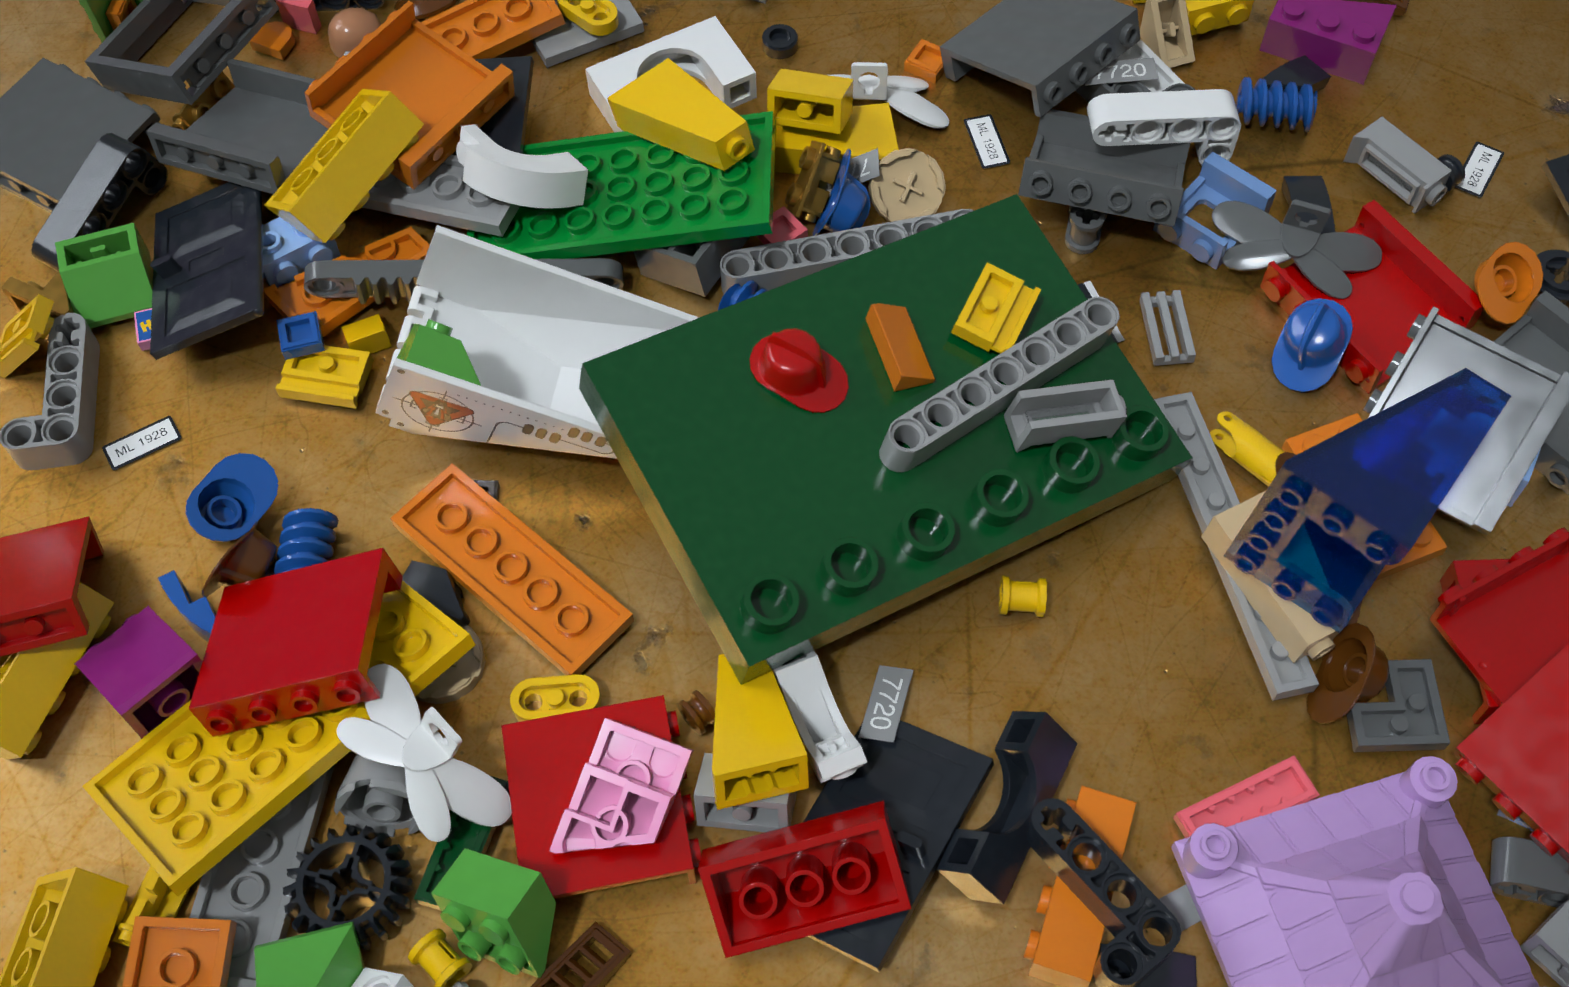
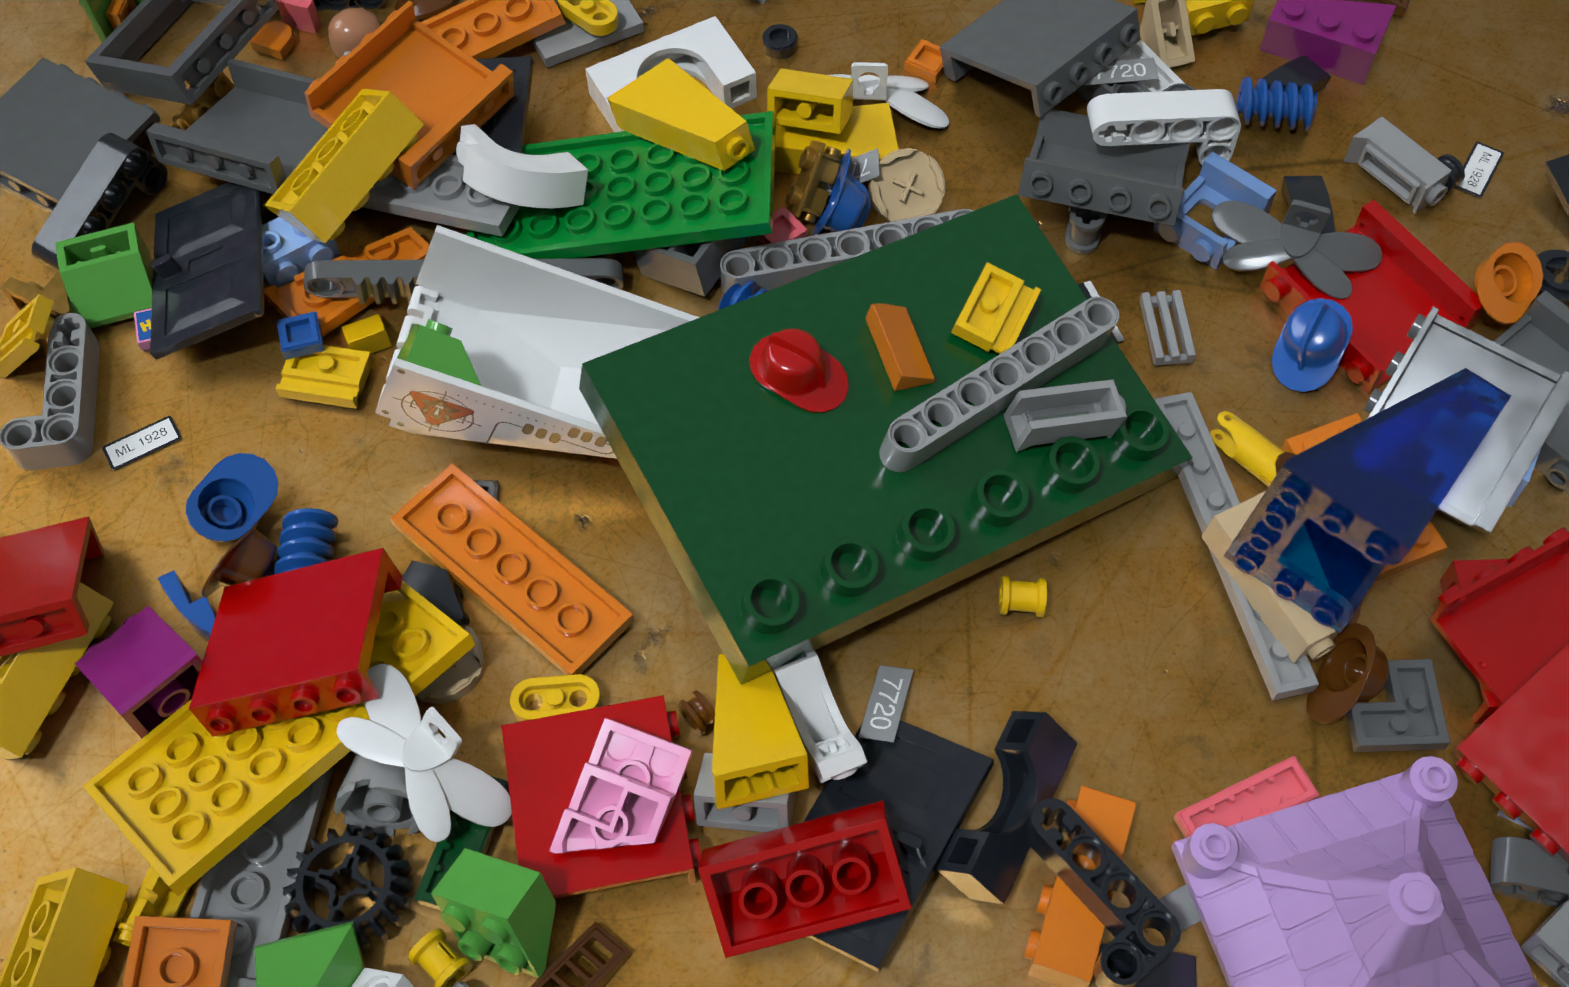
white sticker [964,114,1010,169] -> none

